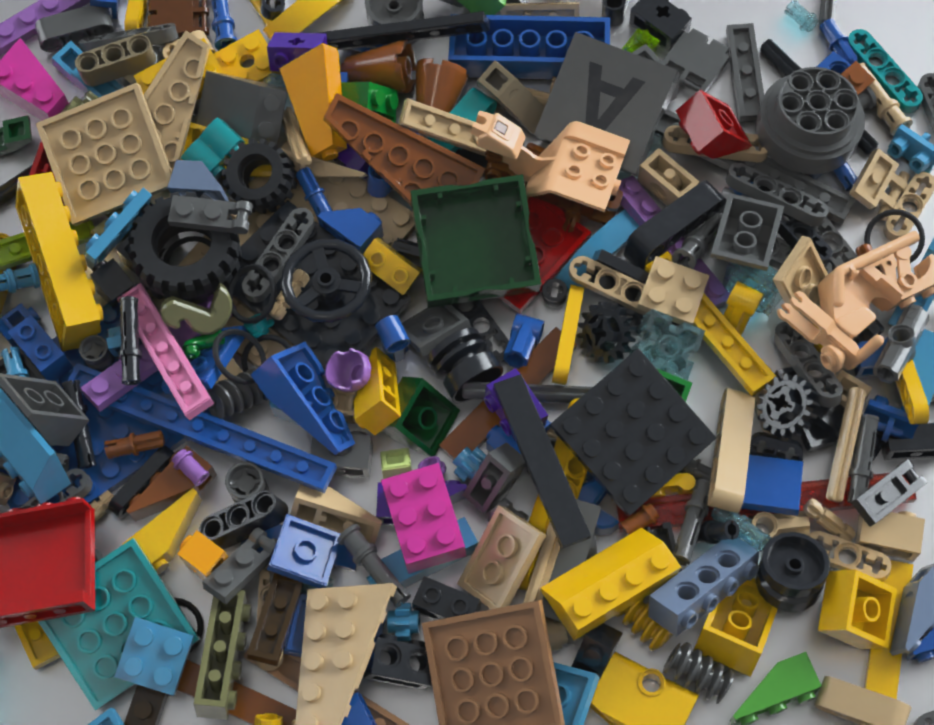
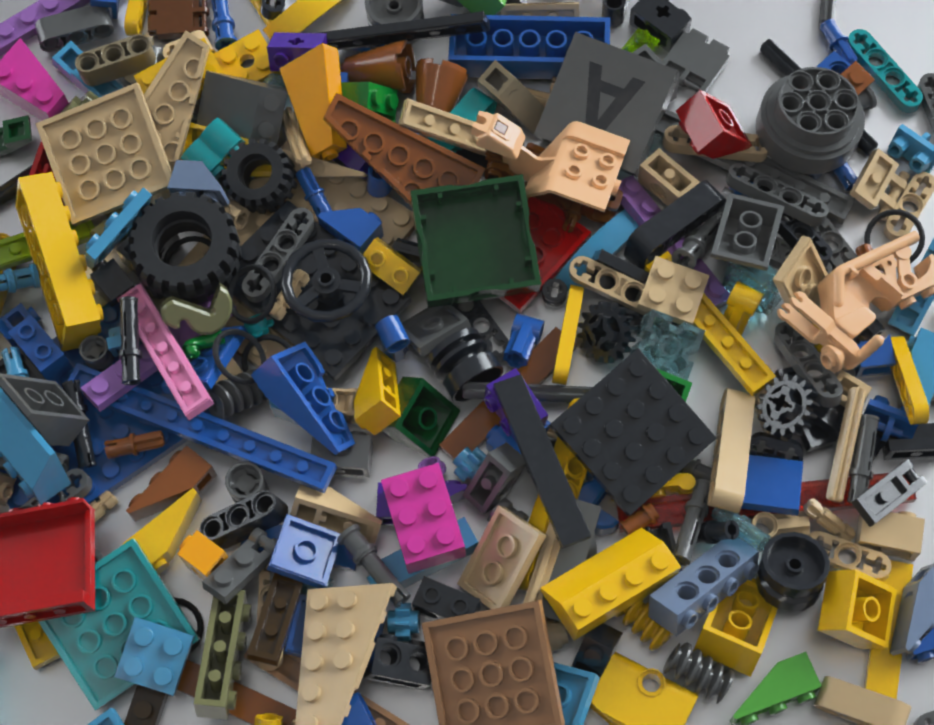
dark grey beam [78,23,179,52] -> none
black beam [108,445,175,519] -> none
dark grey plate [168,195,253,234] -> none
medium lavender pin [172,449,210,486] -> none
medium lavender hair [325,348,372,393] -> none
yellowish green slope [380,448,412,479] -> none
dark grey plate [726,23,764,122] -> none
clear light blue pin [784,0,819,32] -> none
tan pin [860,63,913,136] -> none
dark grey piece [873,304,930,384] -> none

